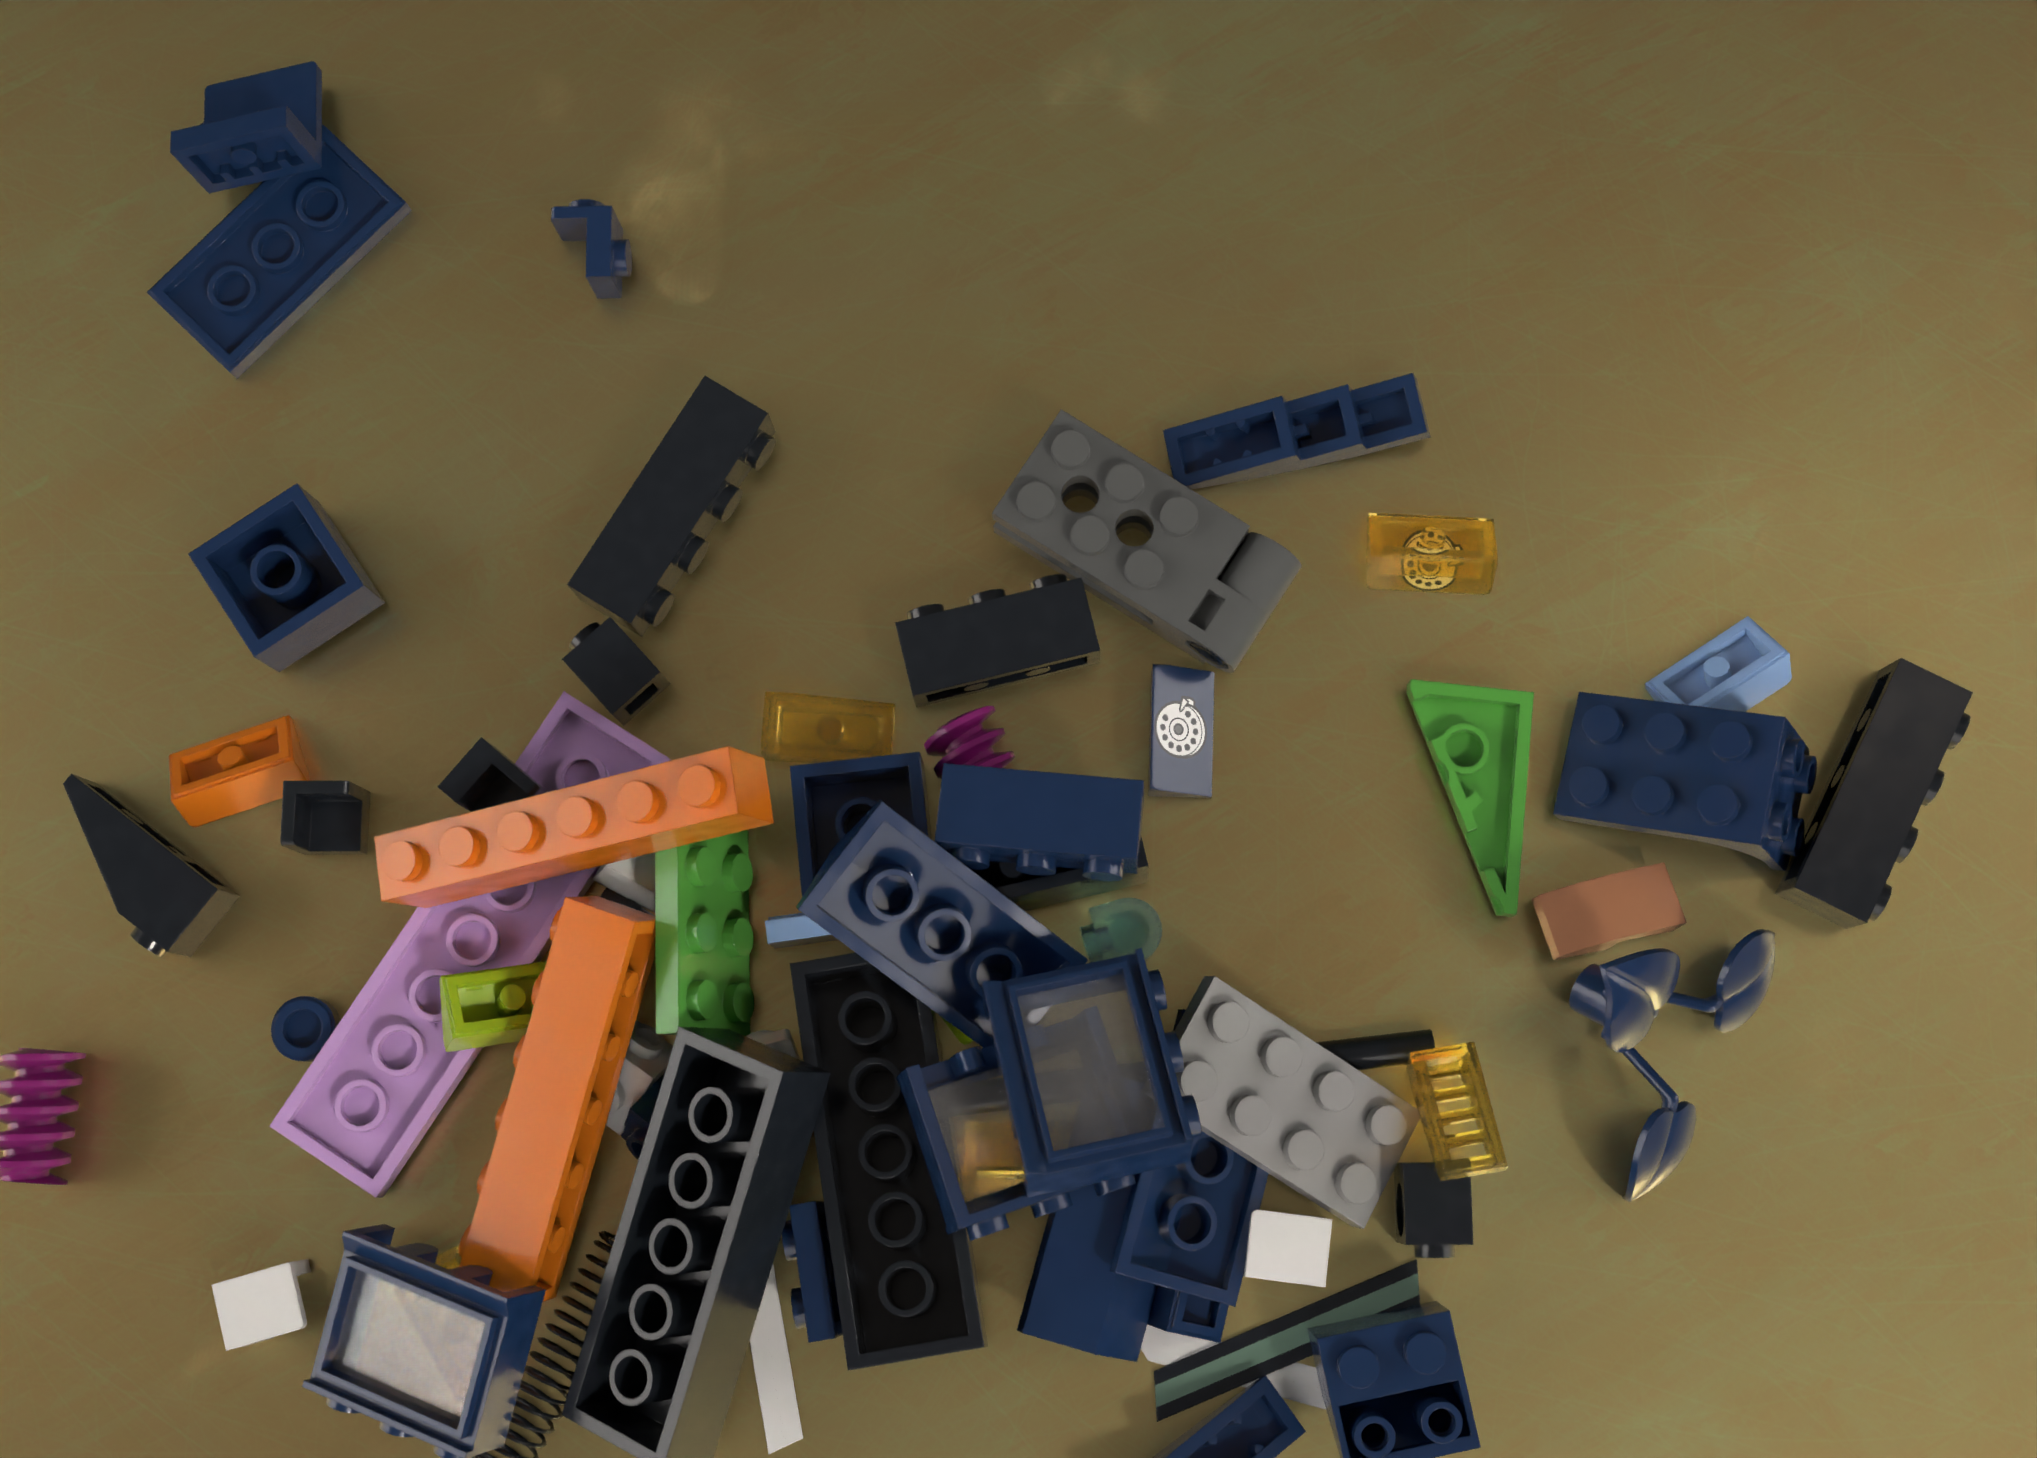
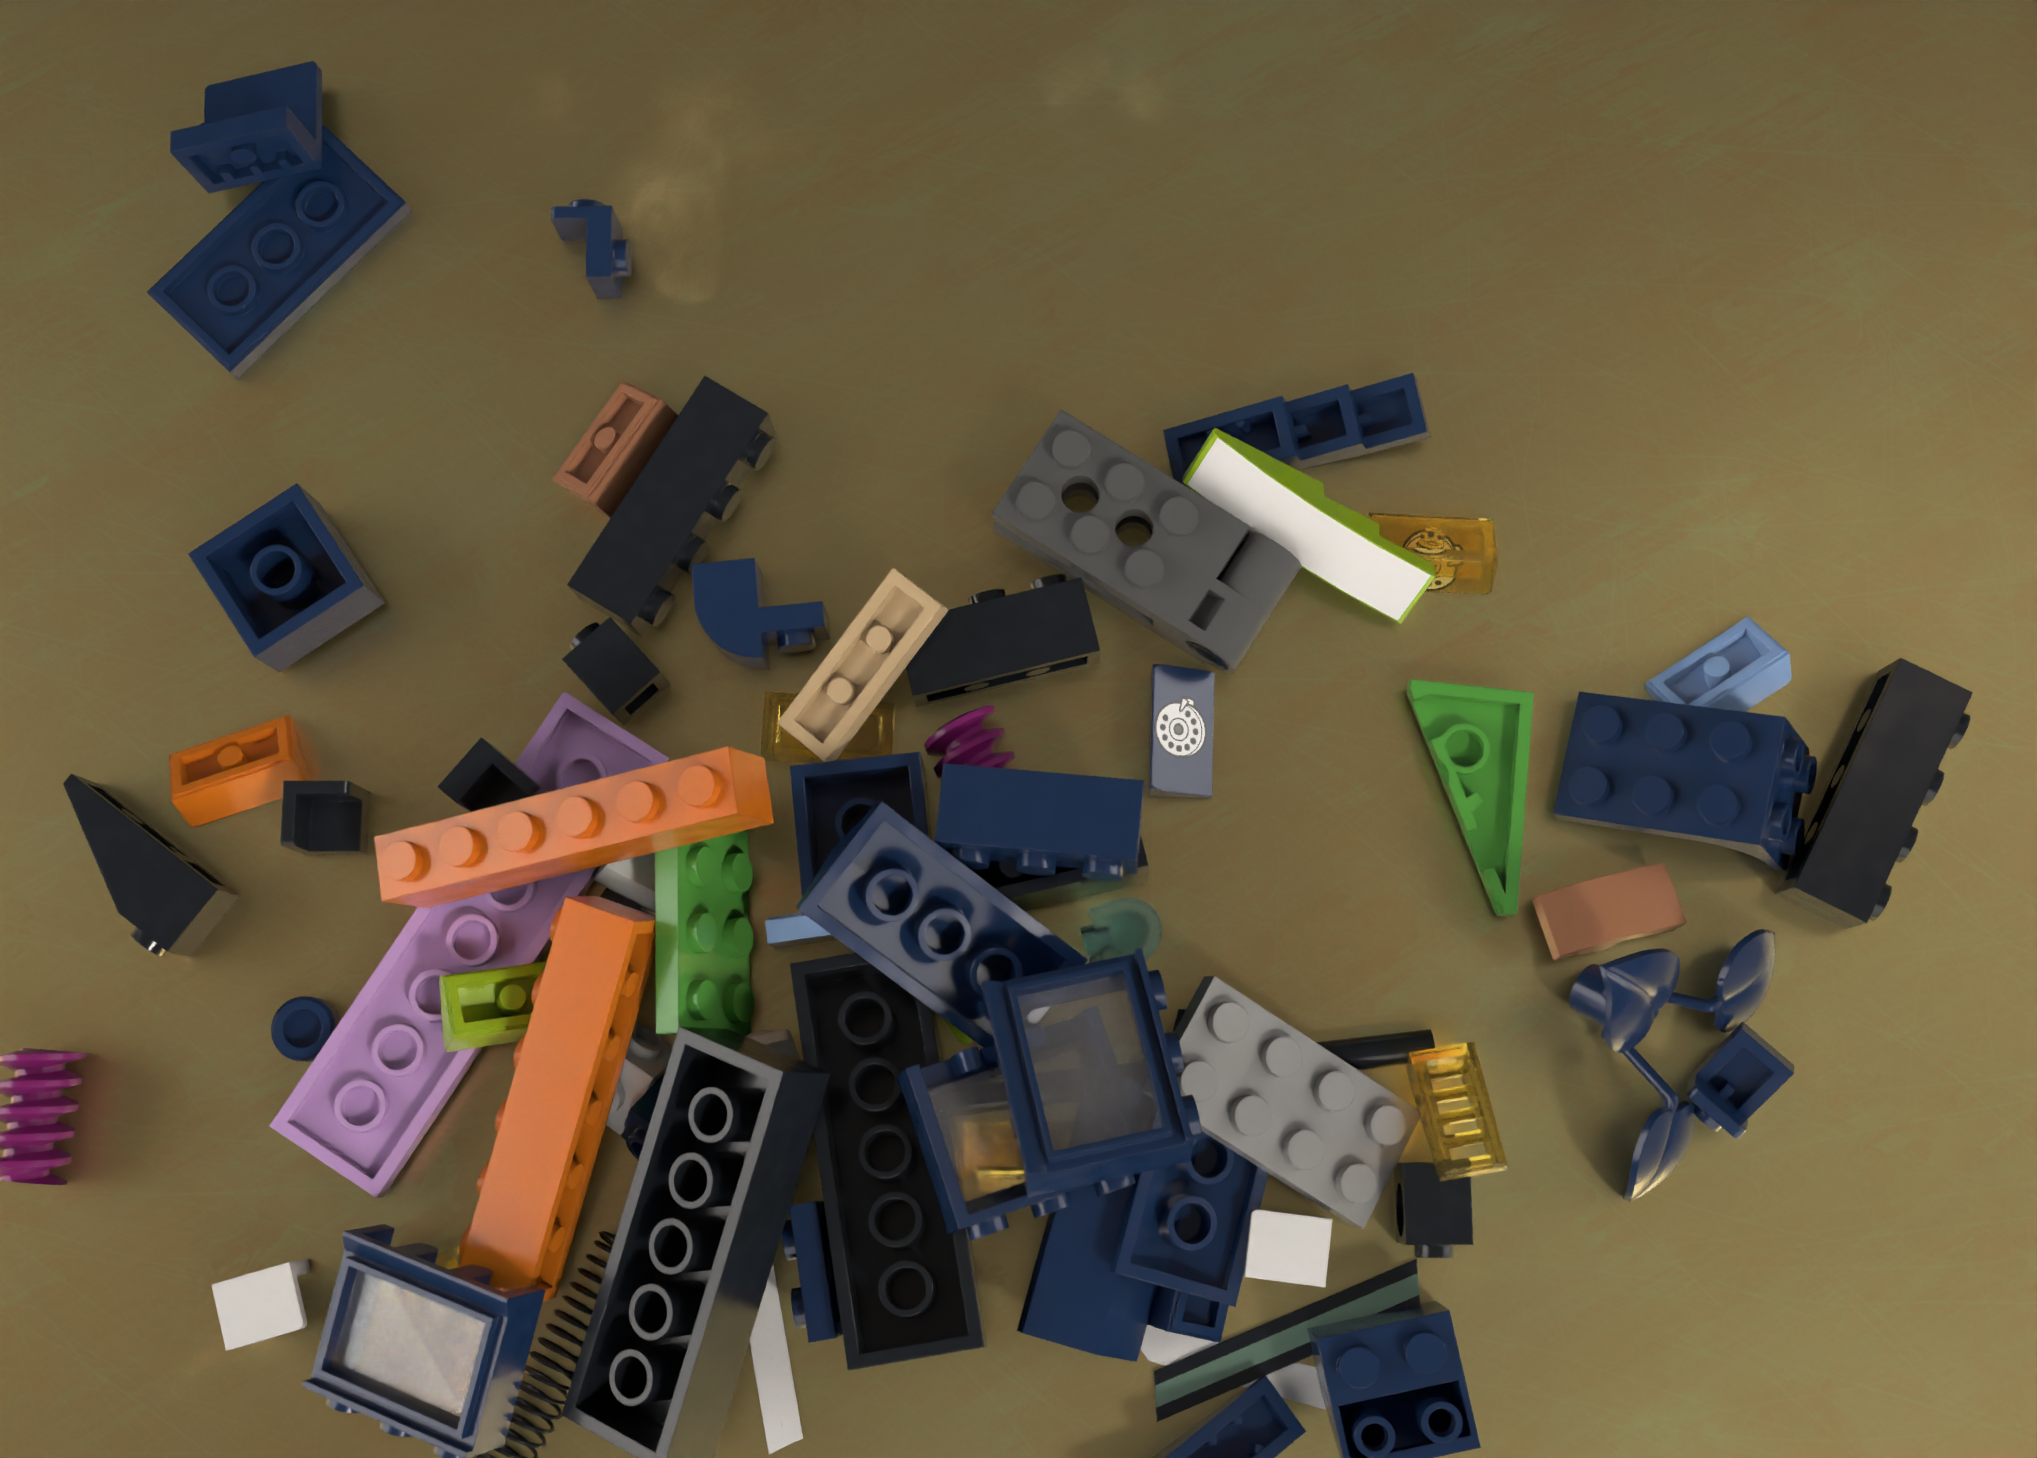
none -> nougat slope [552,380,678,518]
none -> dark blue brick [691,558,830,670]
none -> tan plate [777,568,949,762]
none -> white slope [1183,427,1436,623]
none -> dark blue bracket [1686,1022,1794,1139]

